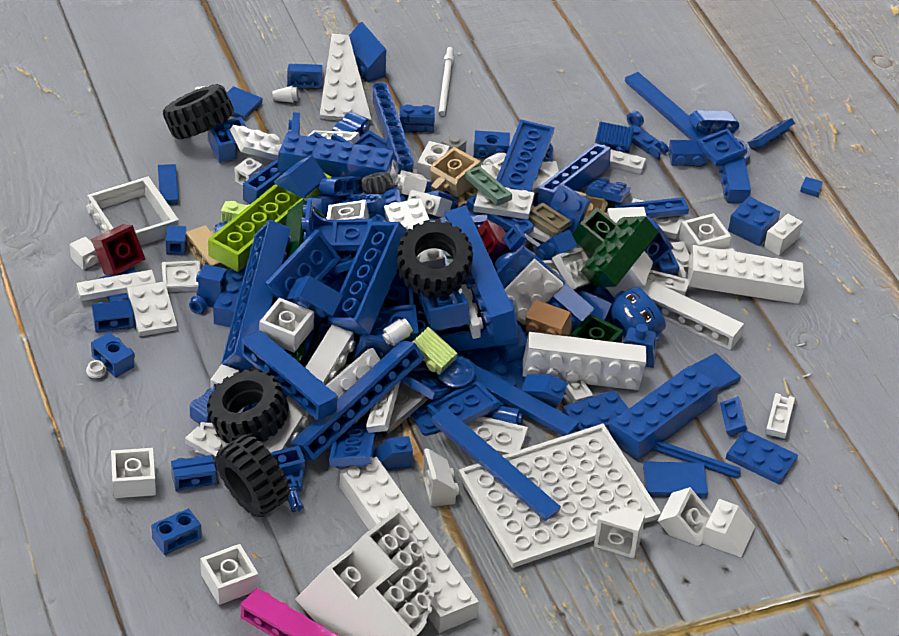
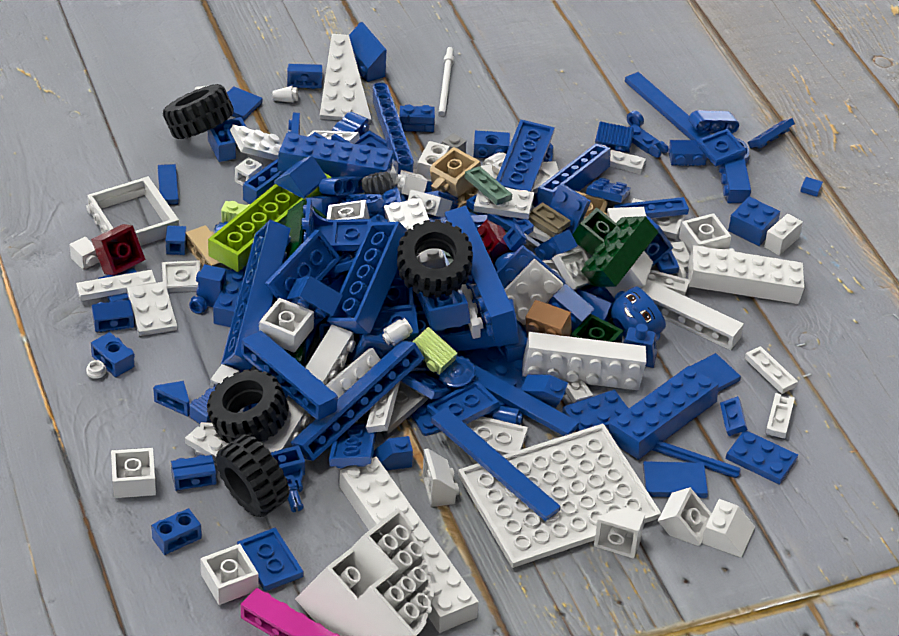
none -> blue slope [153,380,190,417]
none -> blue plate [237,527,304,592]
none -> white plate [745,346,798,394]

